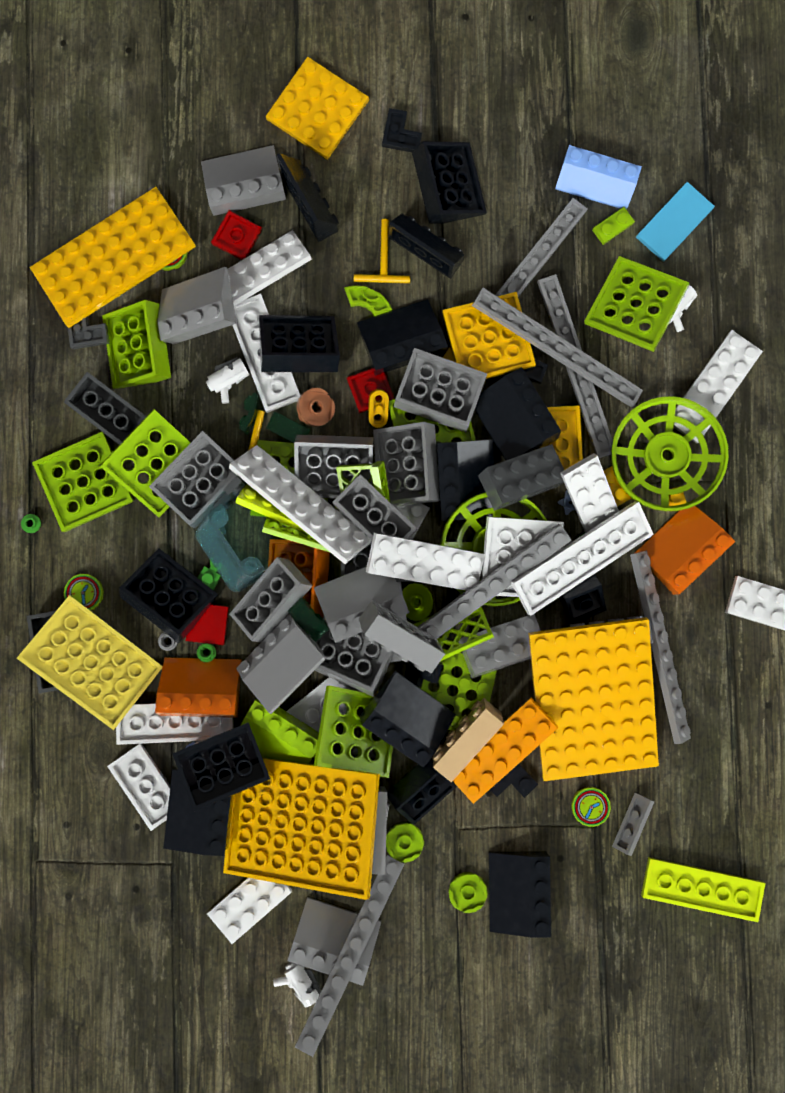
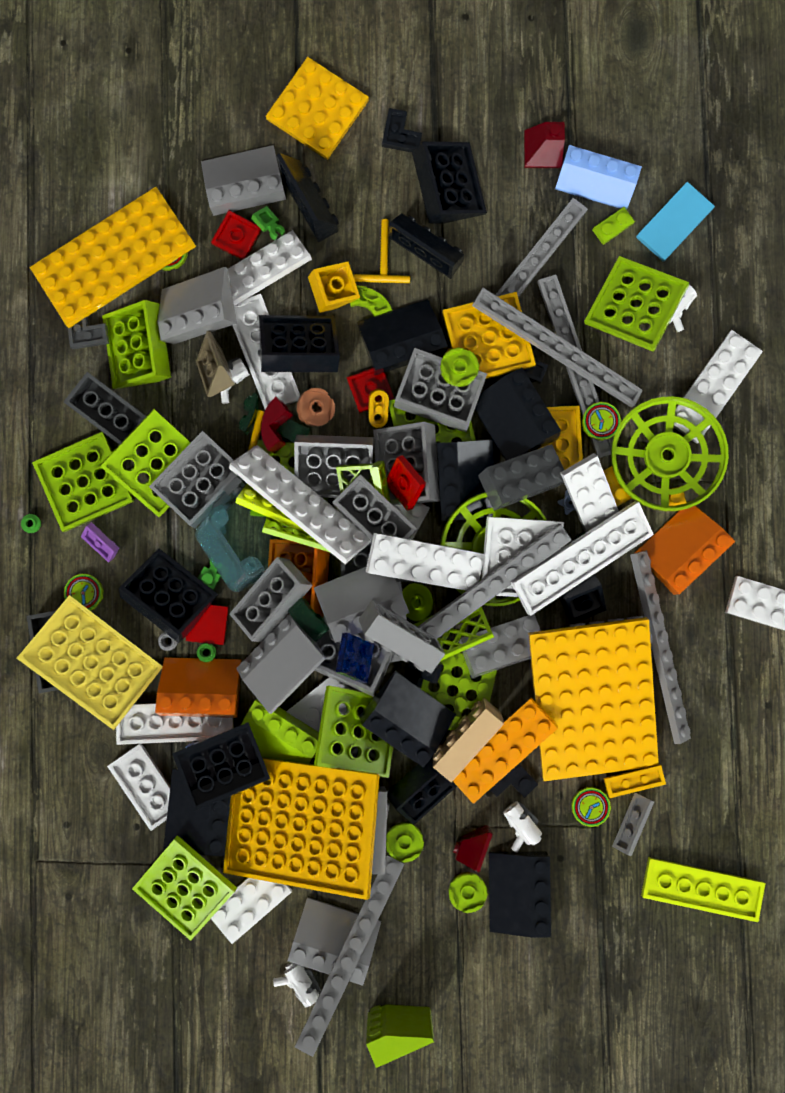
none -> medium lavender plate [81,522,119,563]
none -> lime piece [132,835,237,941]
none -> dark tan slope [196,331,235,397]
none -> bright green plate [251,206,285,240]
none -> dark red brick [261,397,293,454]
none -> yellow slope [308,262,360,313]
none -> clear blue plate [336,633,374,683]
none -> lime slope [366,1005,434,1068]
none -> red plate [387,455,426,511]
none -> lime tile [440,347,479,387]
none -> dark red slope [453,825,493,872]
none -> white piece [503,801,542,852]
none -> dark red slope [524,122,565,168]
none -> tile [582,402,621,441]
none -> yellow plate [603,764,666,798]

